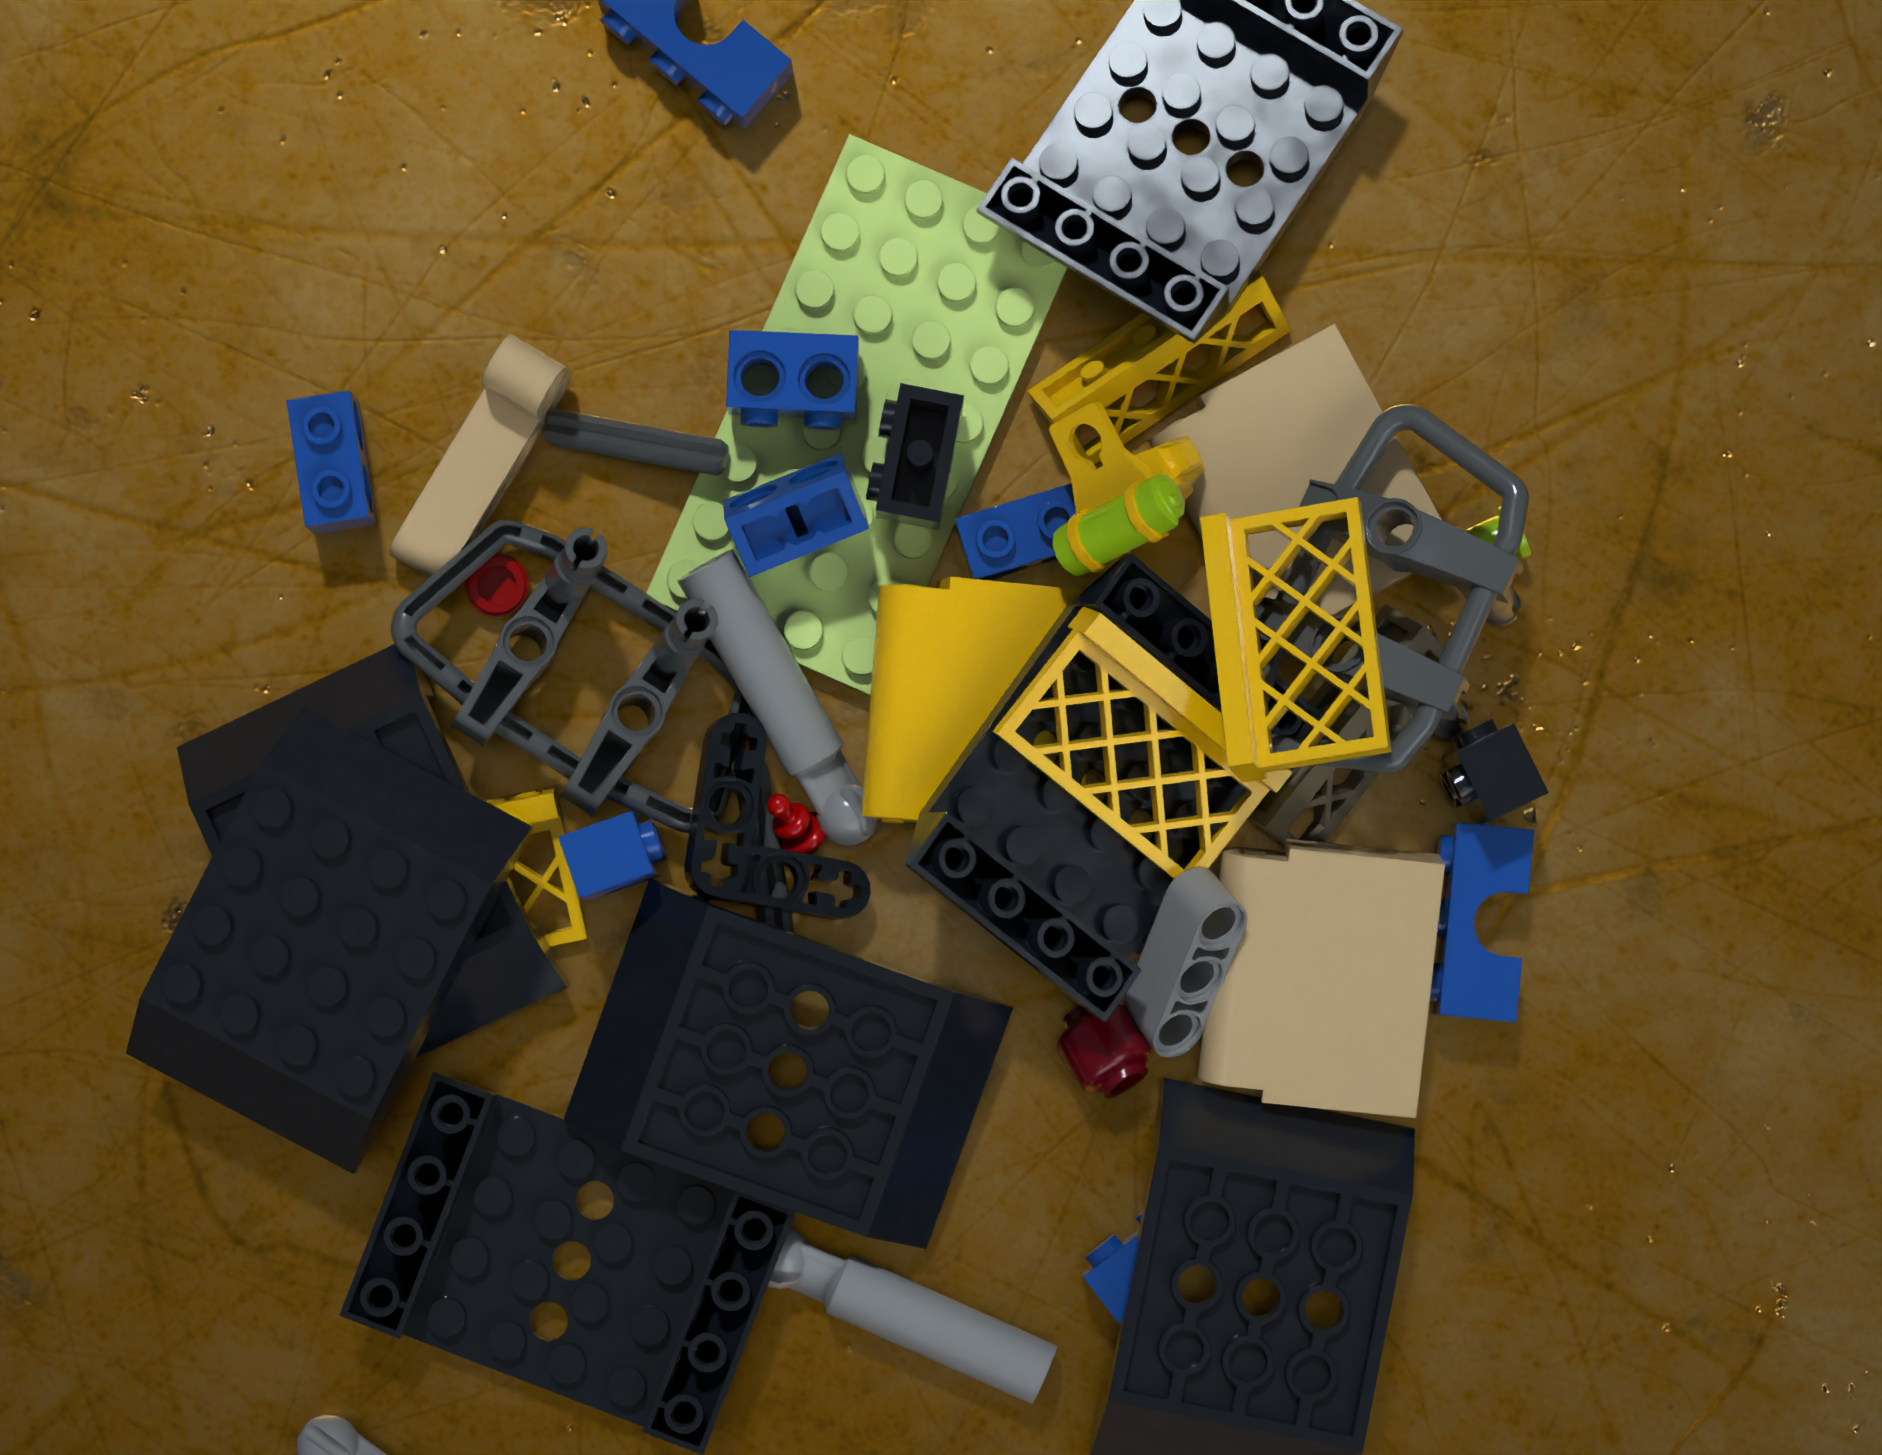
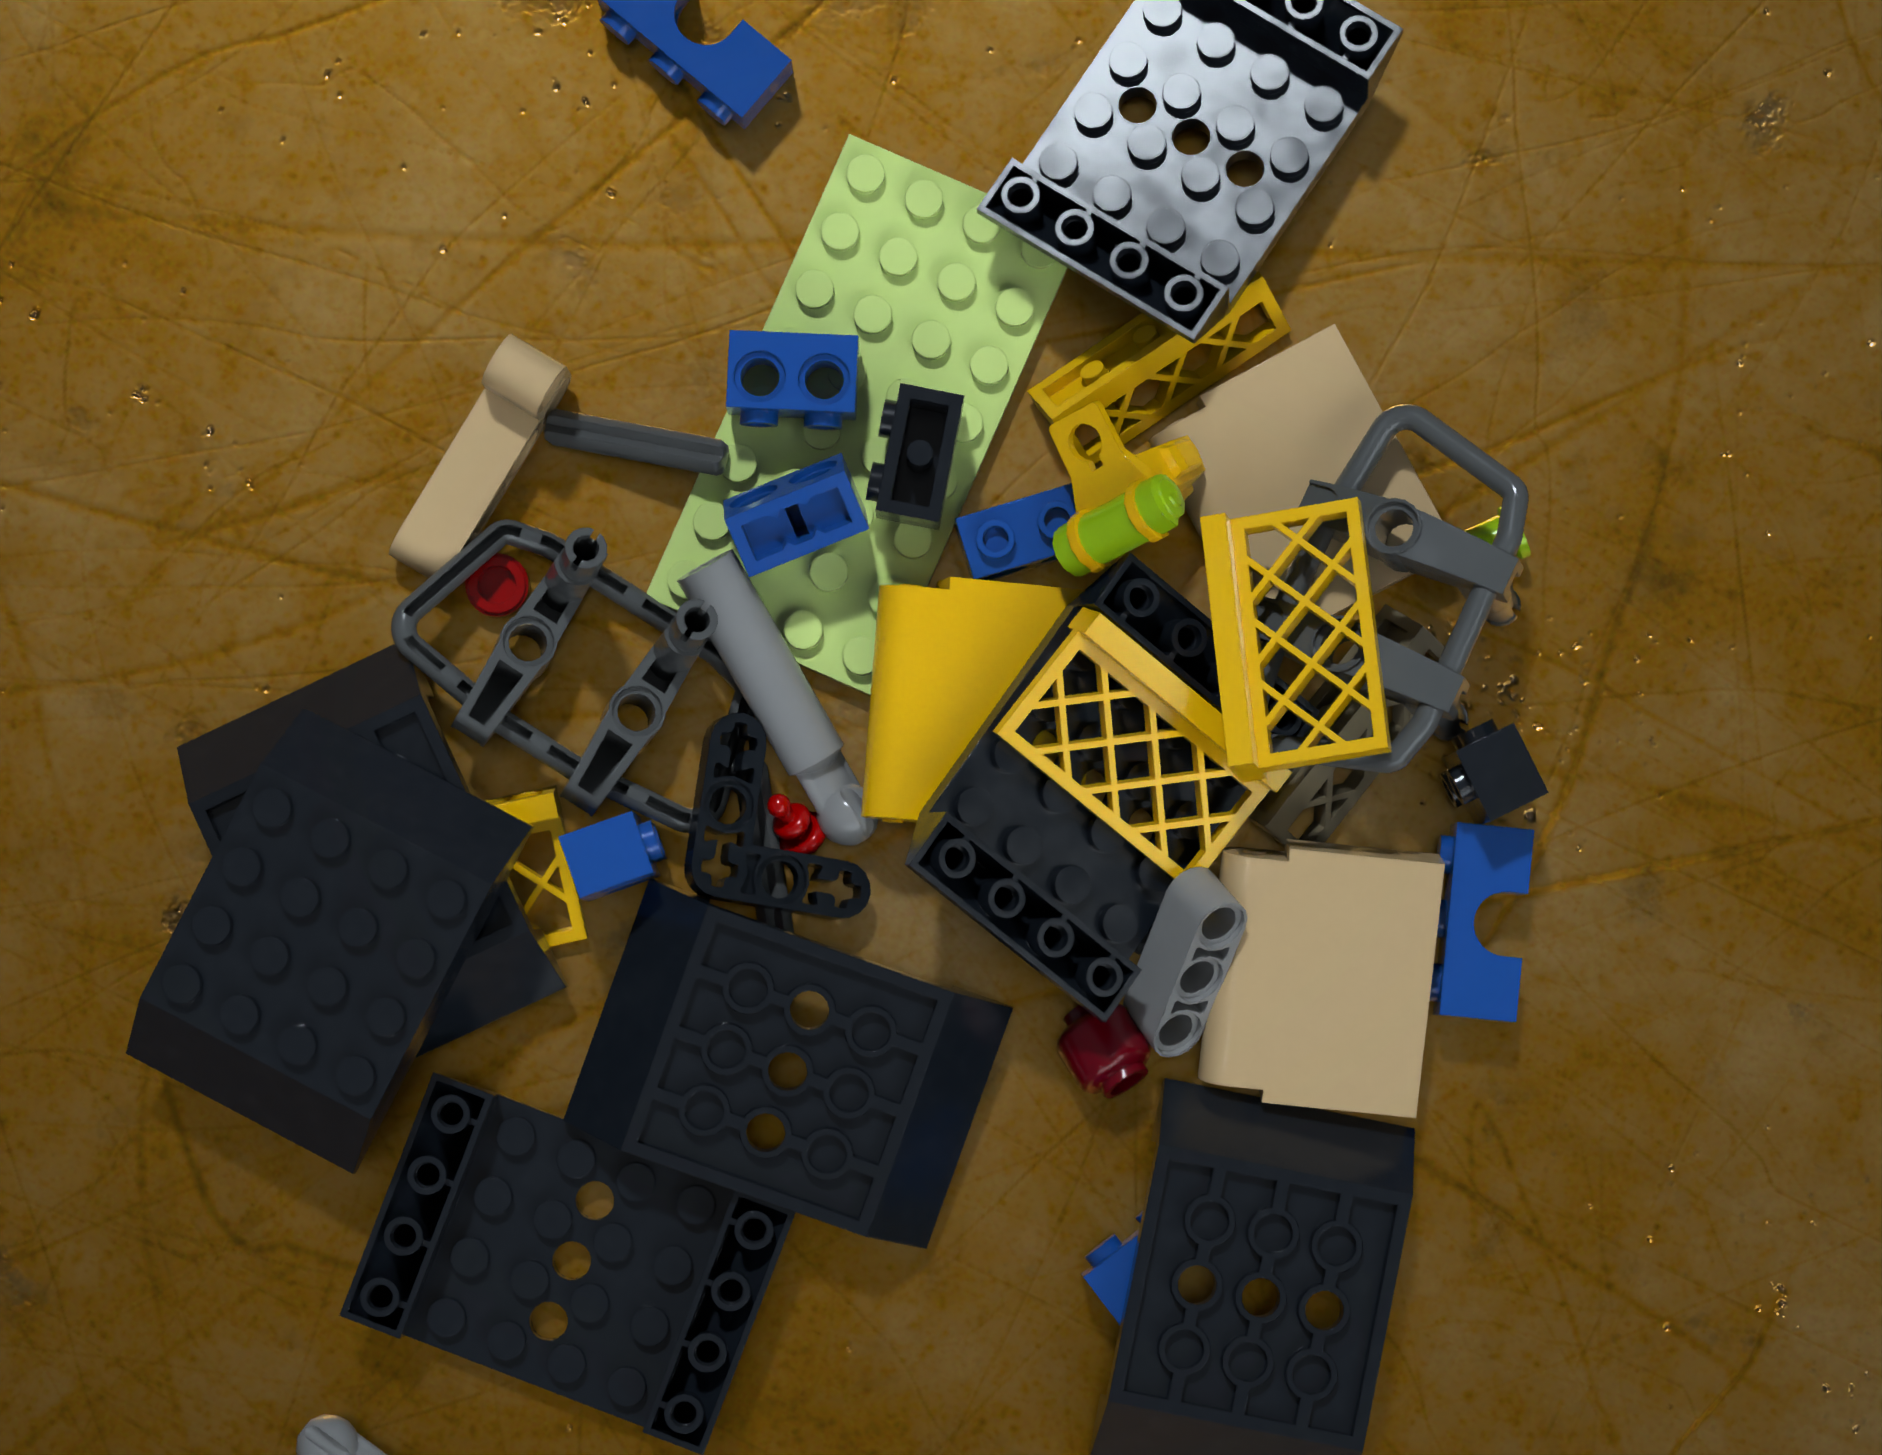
blue brick [286,390,377,534] -> none
light grey piece [768,1228,1057,1404] -> none

